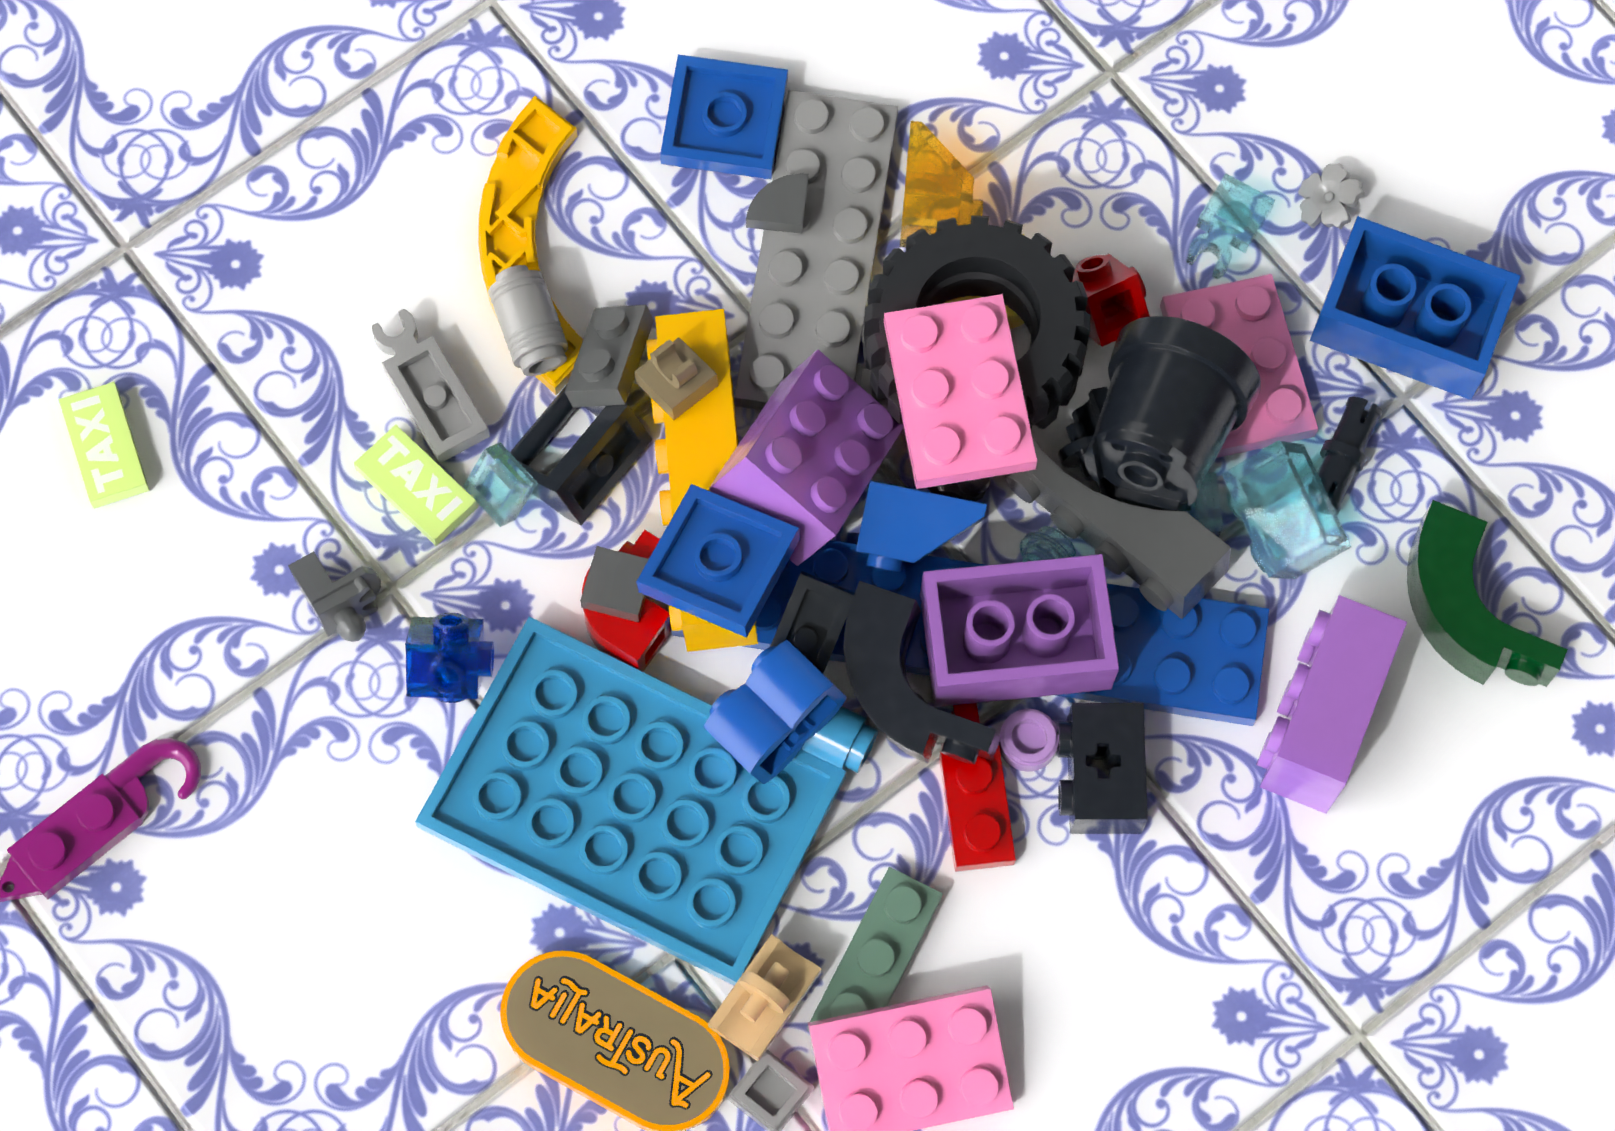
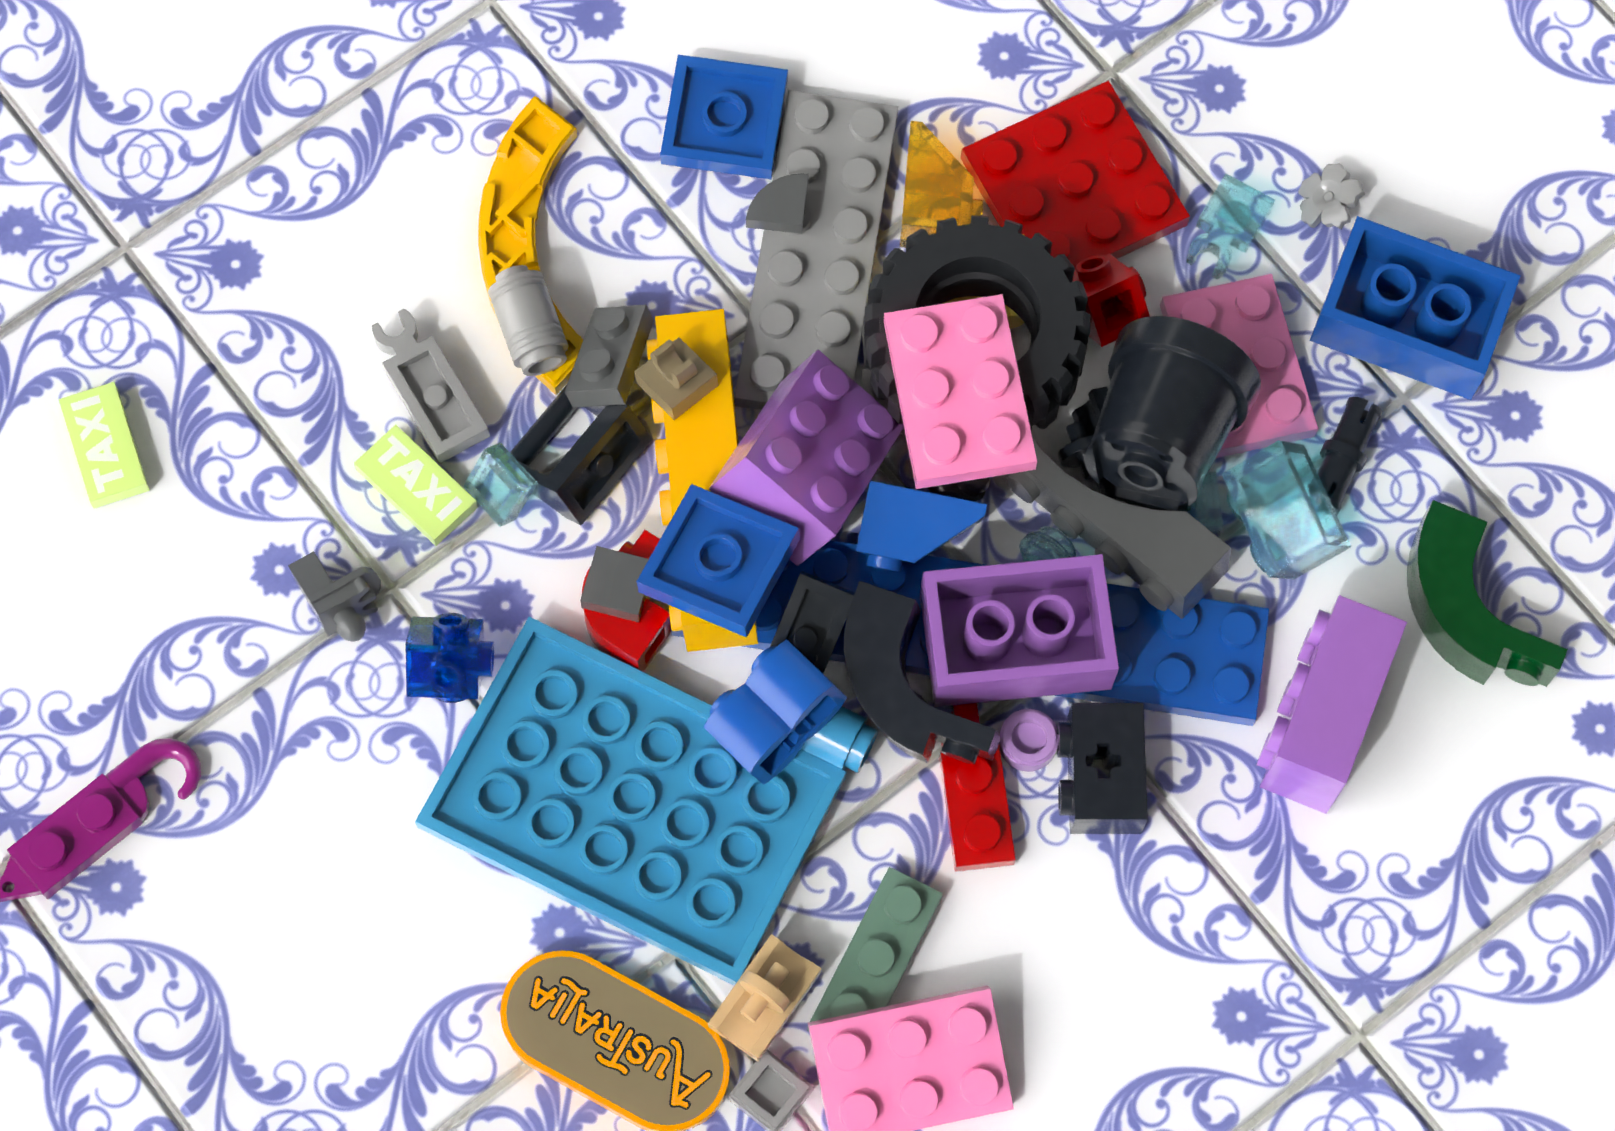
none -> red plate [960,80,1190,269]

